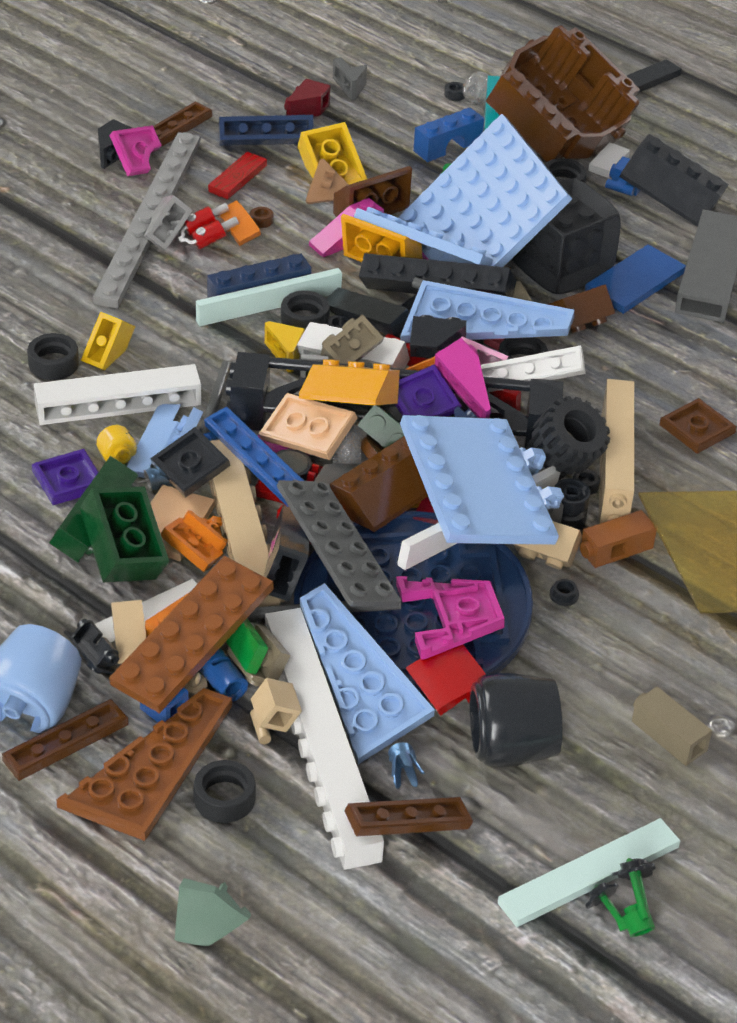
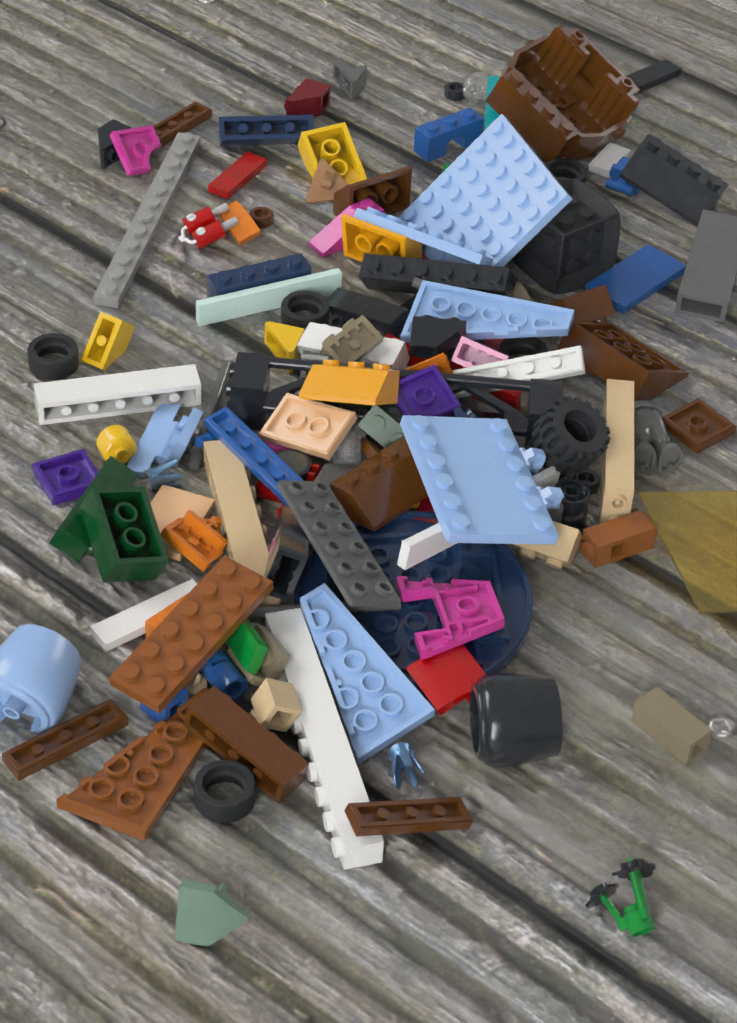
black hinge [64,619,119,675] -> none
tan slope [111,600,146,664] -> none
light grey arch [143,195,193,251] -> none
black tile [150,427,230,498] -> none
dark pink slope [435,338,491,419] -> none
light aqua tile [498,818,680,928] -> none
black plate [549,579,579,606] -> none
none -> reddish brown brick [184,686,309,804]
none -> reddish brown slope [557,321,689,401]
none -> dark grey piece [634,401,684,473]

